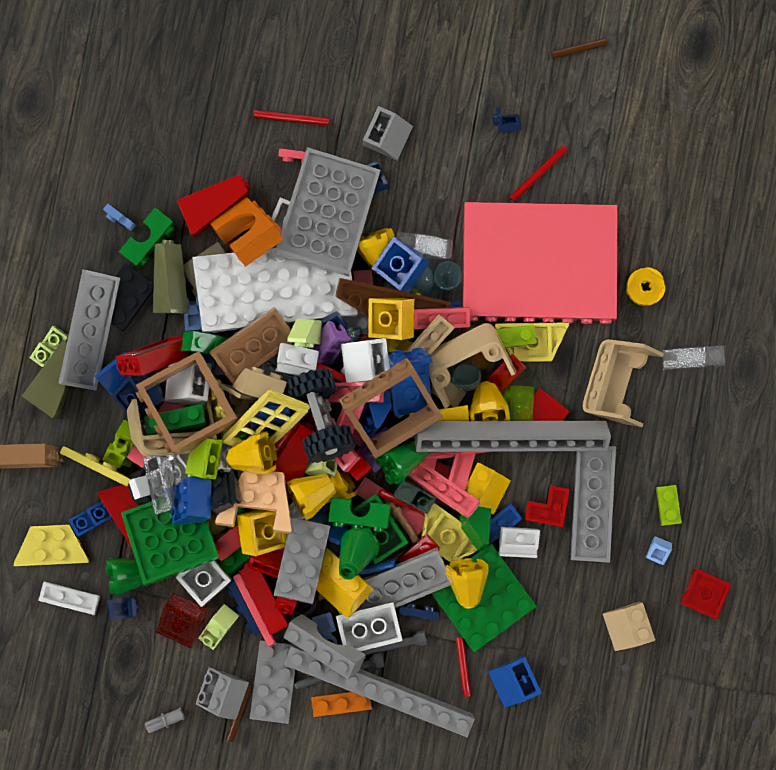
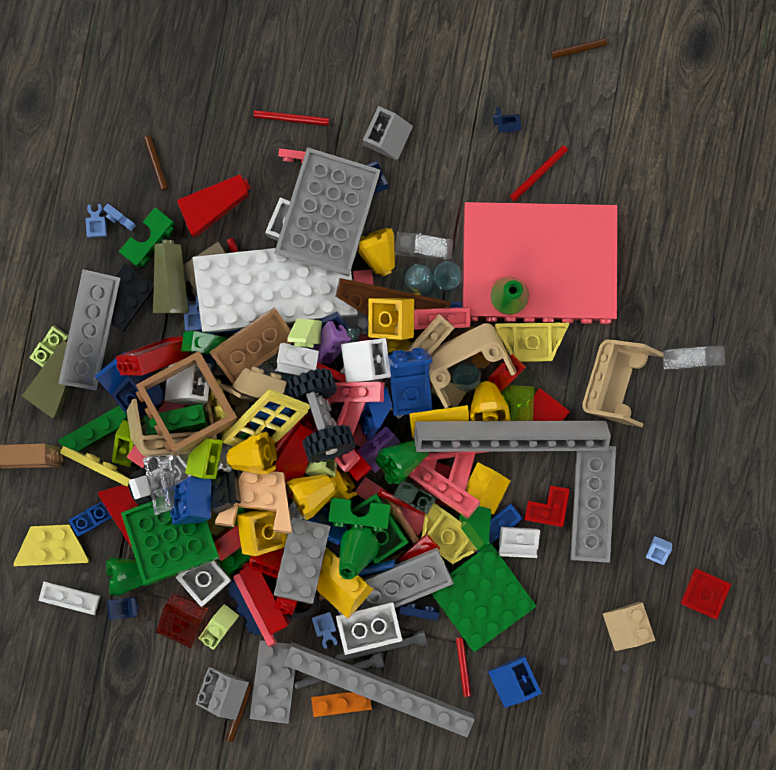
lime plate [102,436,129,468] -> none
light grey axle [145,708,185,733] -> none
orange arch [210,197,283,267] -> none
light grey arch [283,614,366,679] -> none
medium nougat window [339,358,443,459] -> none
blue slope [372,237,431,293] -> none
yellow cone [445,558,489,608] -> none
lime plate [496,324,536,348] -> none
yellow plate [626,268,665,306] -> none
lime plate [656,485,682,526] -> none
none -> green plate [58,406,128,452]
none -> medium blue plate [86,204,107,238]
none -> reddish brown bar [144,135,168,191]
none -> green cone [490,276,529,315]

